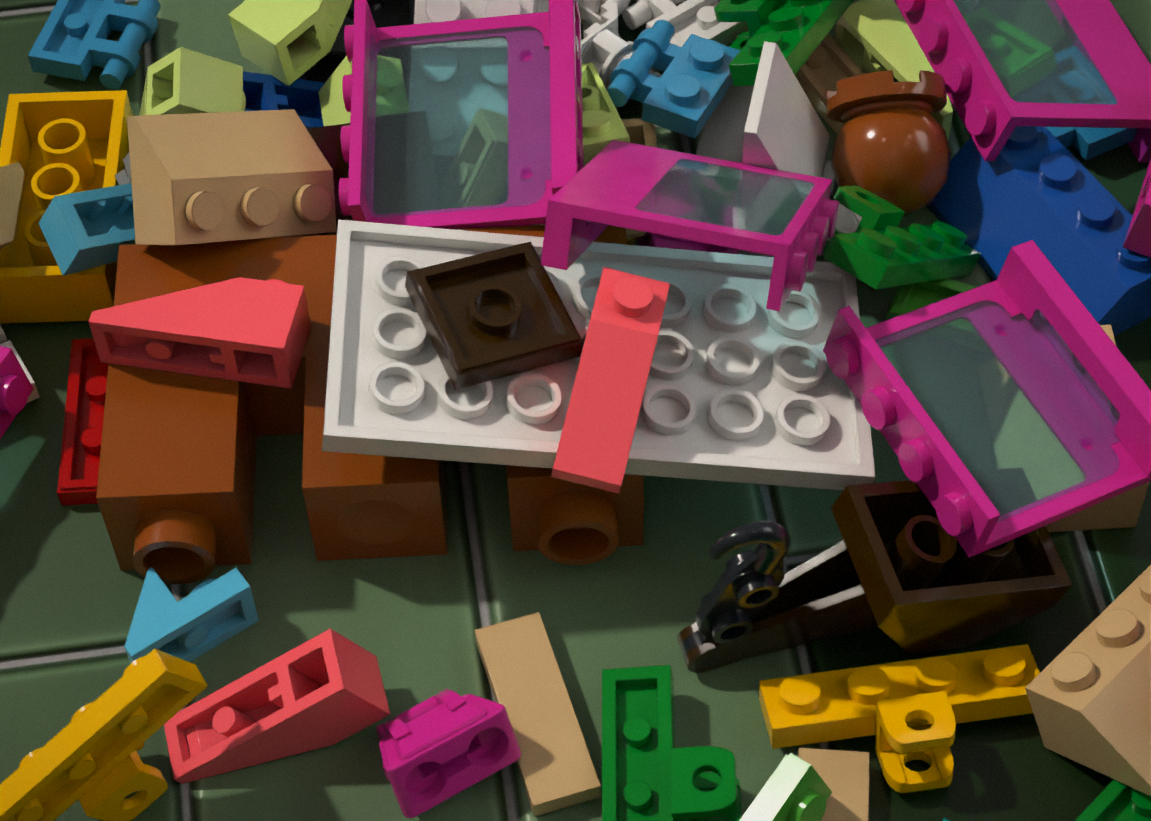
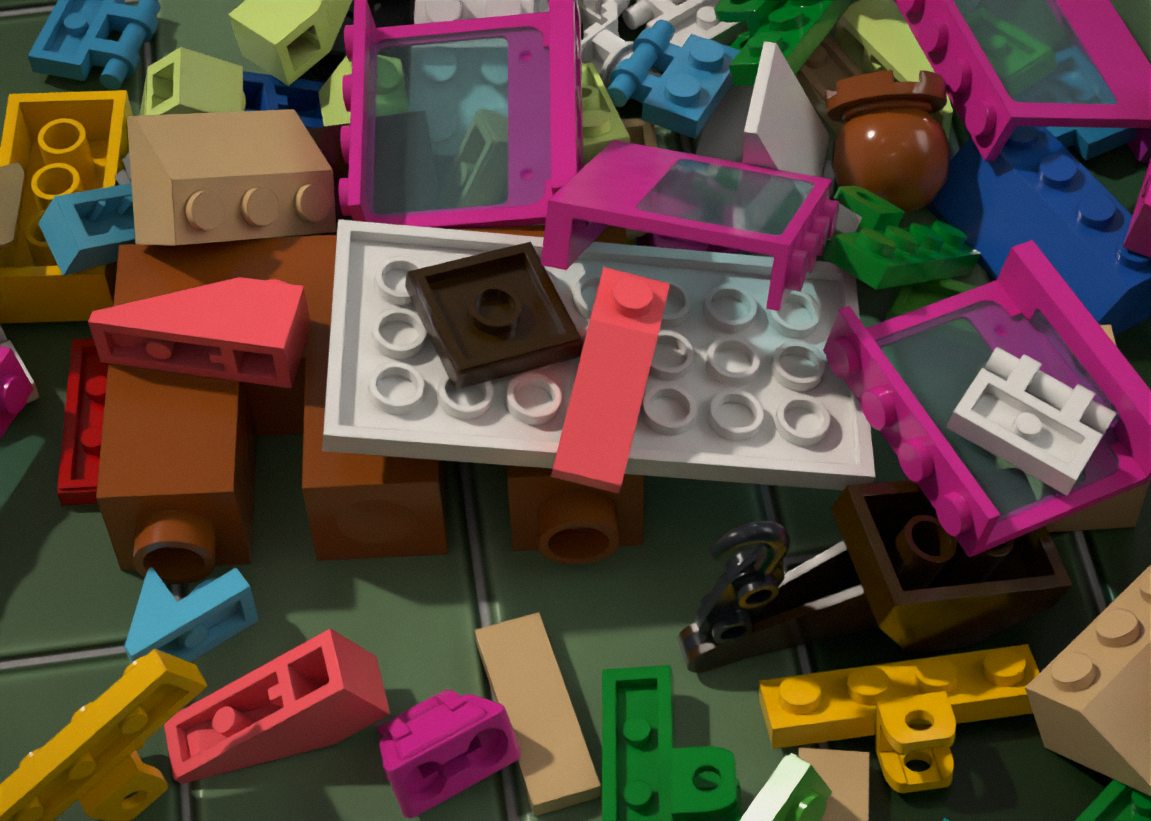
none -> white plate [946,347,1116,496]

